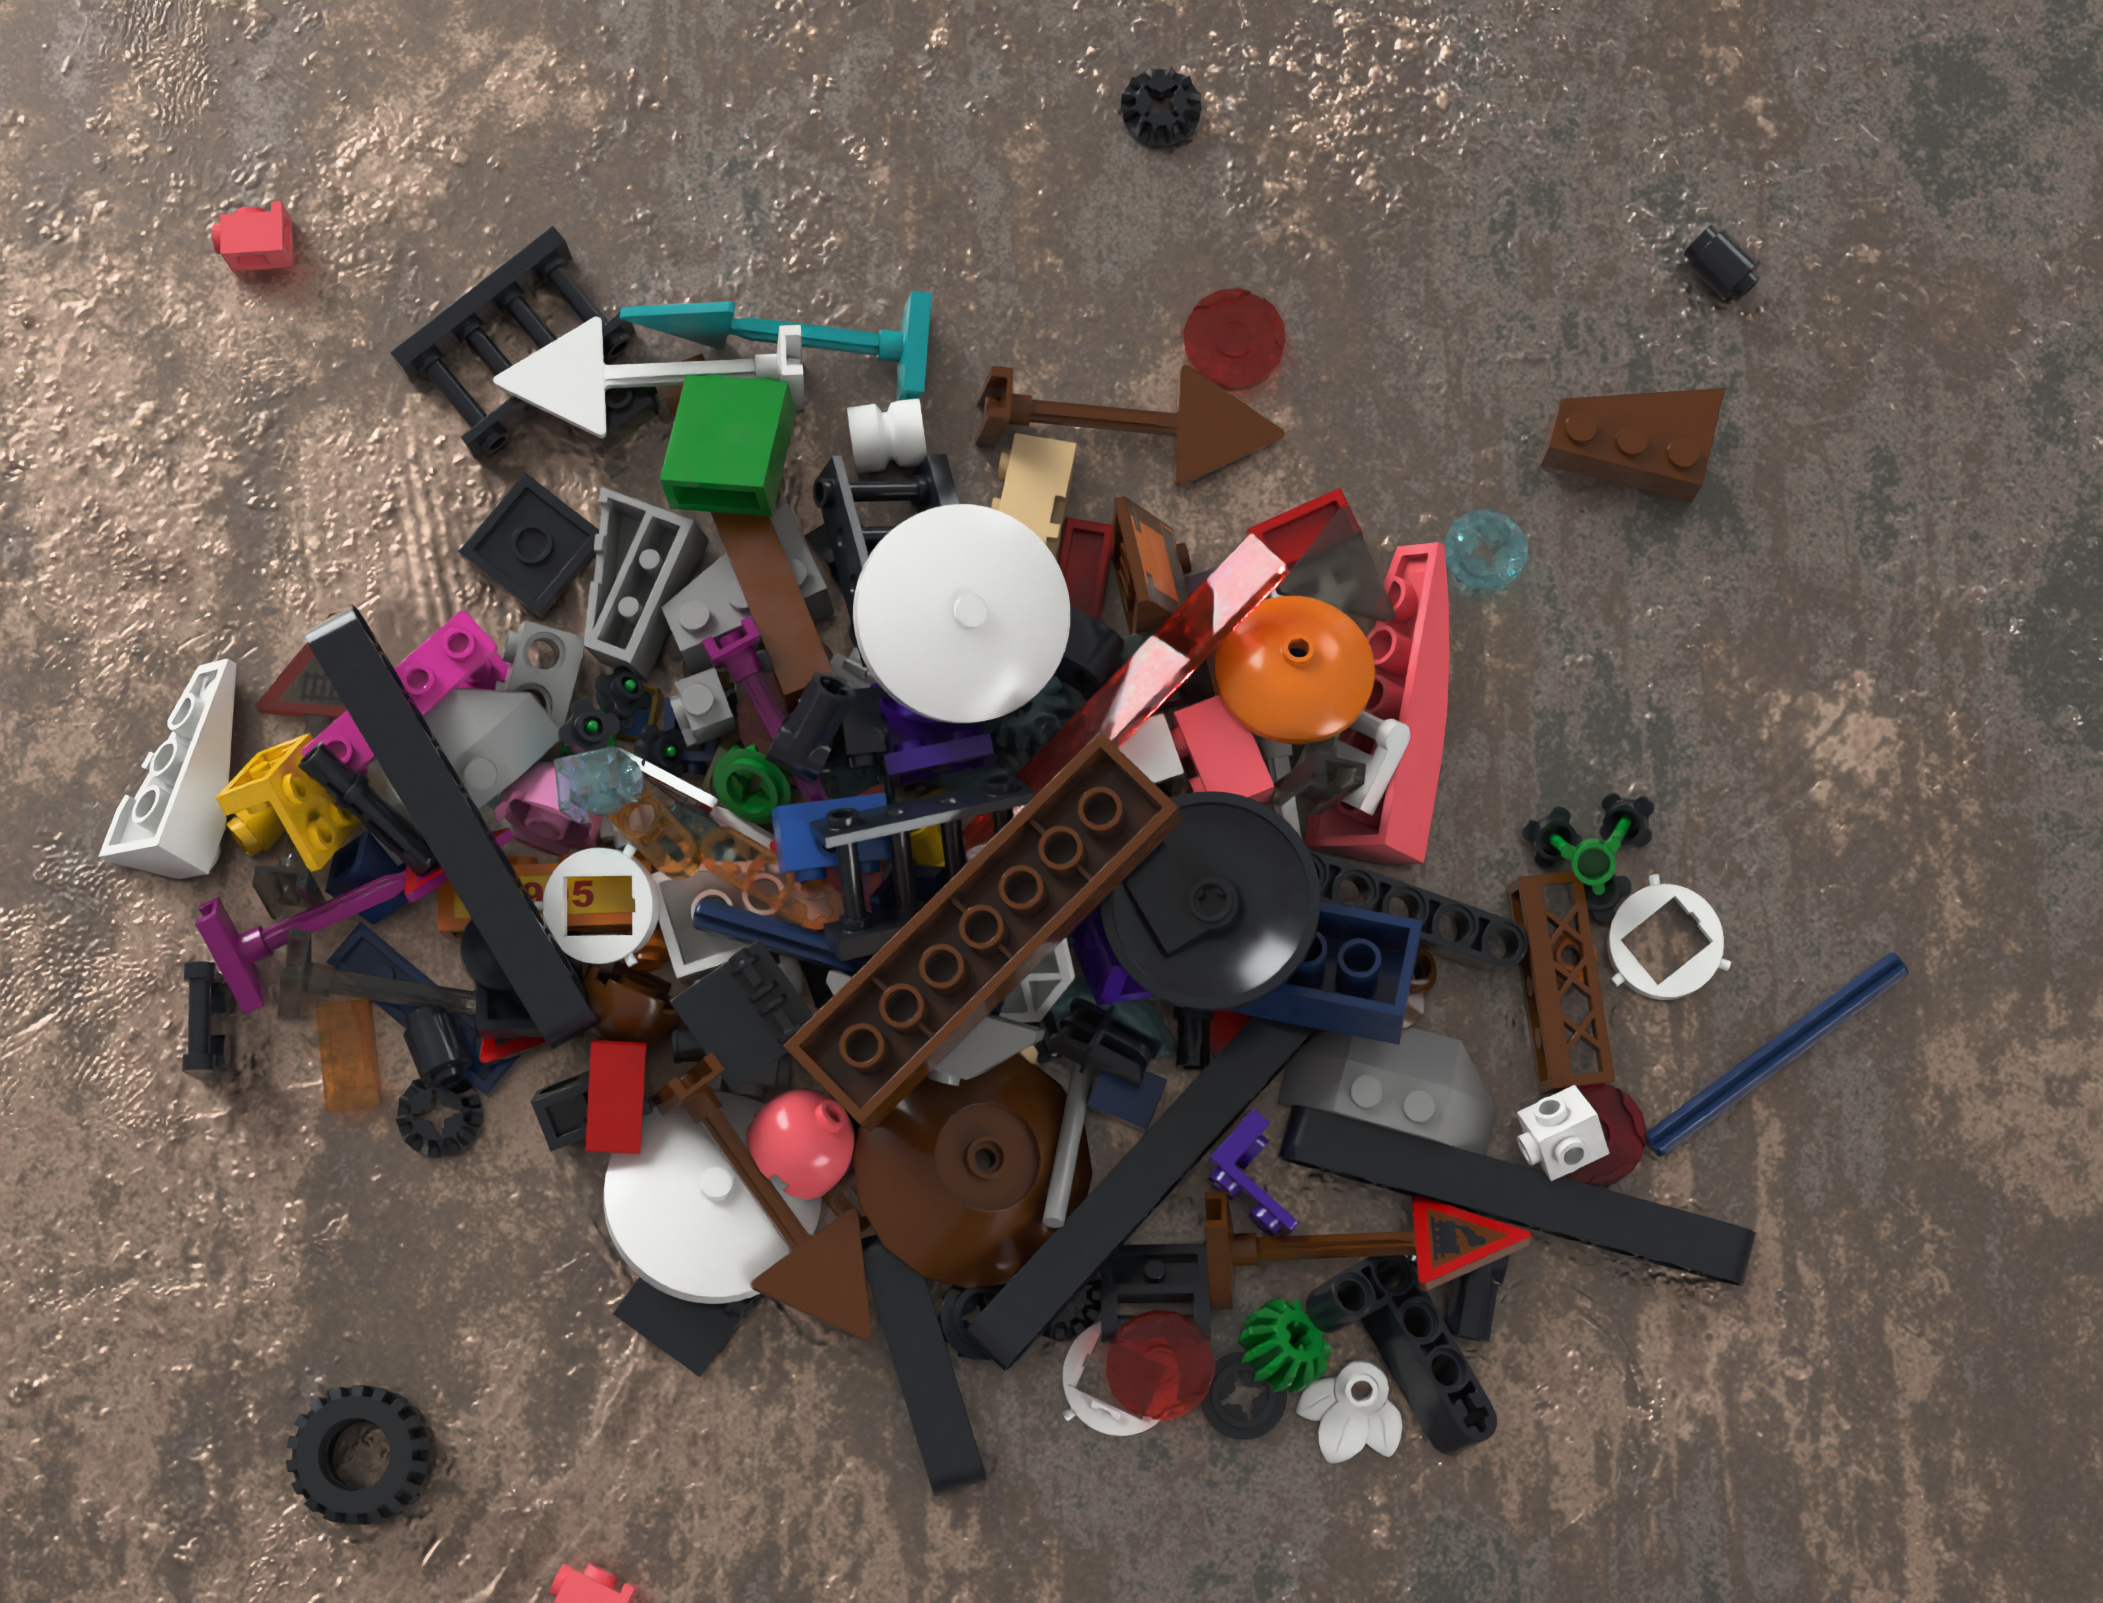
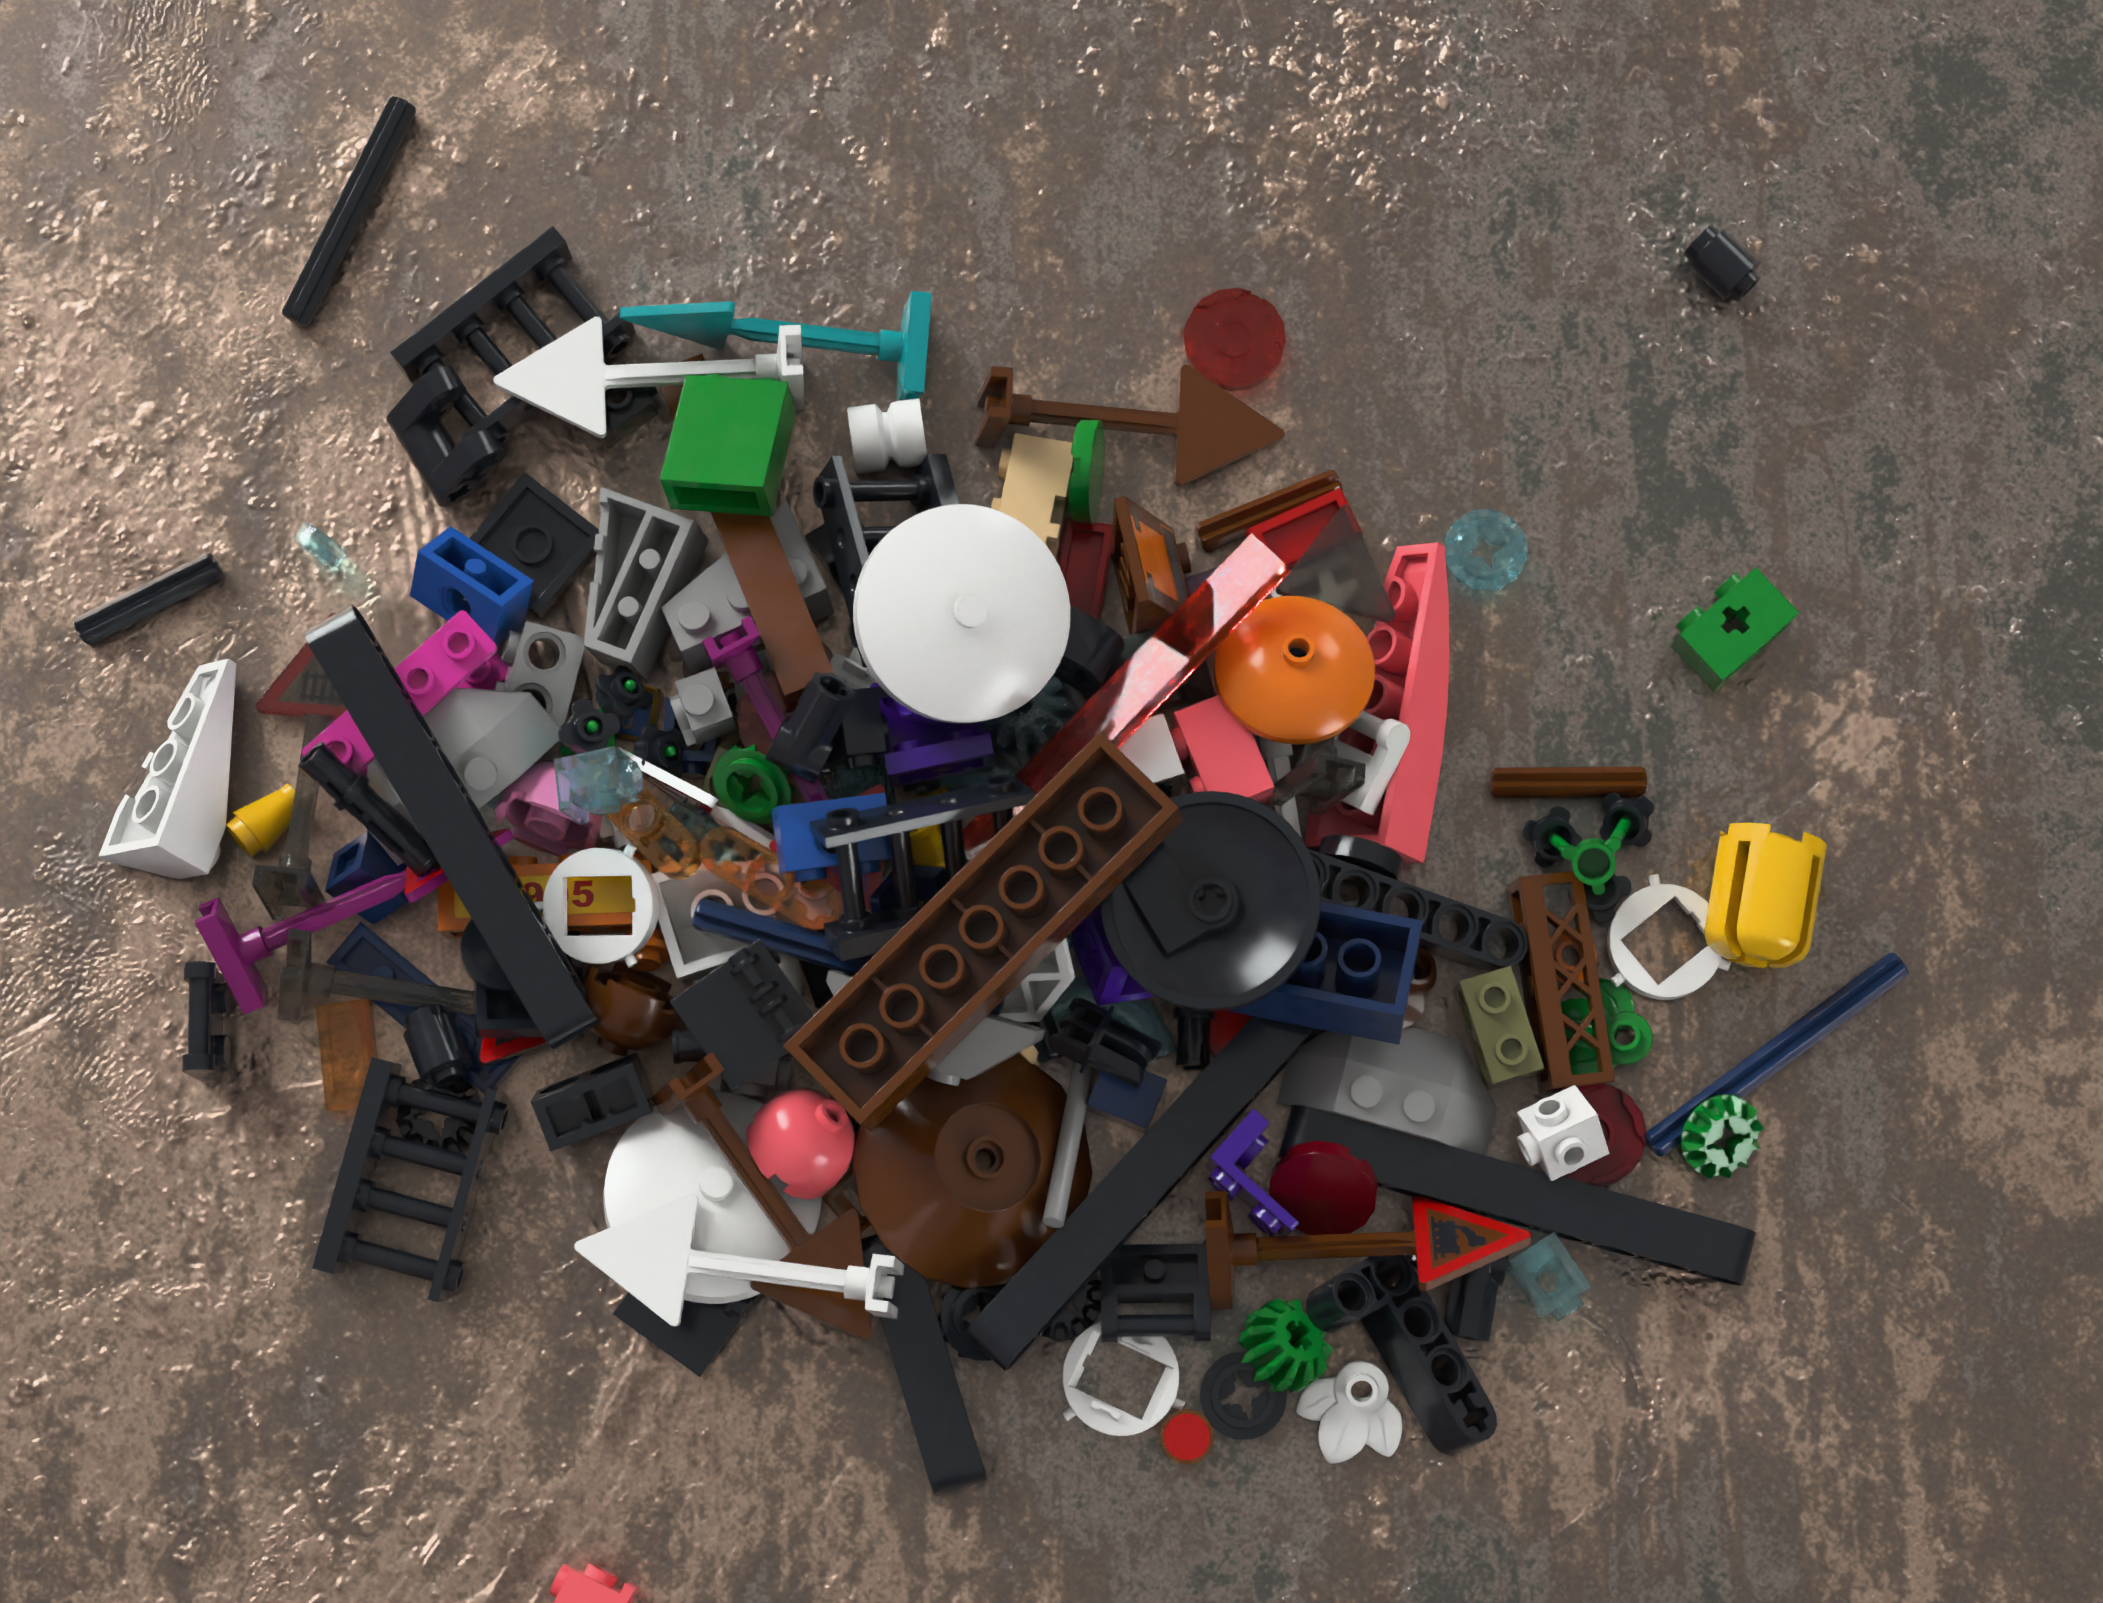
coral brick [212,201,293,271] -> none
yellow bracket [215,733,359,872] -> none
black tyre [286,1385,435,1525] -> none
red tile [585,1040,647,1154] -> none
clear red tile [1106,1310,1215,1421] -> none
black gear [1121,66,1202,146] -> none
reddish brown wedge [1541,388,1725,502] -> none
none -> black axle [74,553,223,645]
none -> black axle [282,96,416,326]
none -> clear light blue tile [293,522,347,568]
none -> black fence [312,1057,509,1302]
none -> black connector [387,365,506,507]
none -> blue brick [410,526,534,646]
none -> white piece [574,1194,904,1327]
none -> green tile [1068,420,1105,524]
none -> red tile [1159,1409,1214,1465]
none -> reddish brown axle [1195,470,1343,551]
none -> dark red tile [1269,1141,1378,1235]
none -> black piece [1318,835,1403,884]
none -> olive brick [1453,966,1544,1090]
none -> reddish brown axle [1490,766,1647,798]
none -> clear light blue brick [1507,1232,1591,1322]
none -> green plate [1561,978,1653,1075]
none -> green brick [1671,567,1799,692]
none -> green gear [1681,1094,1765,1179]
none -> yellow cylinder [1704,823,1827,969]

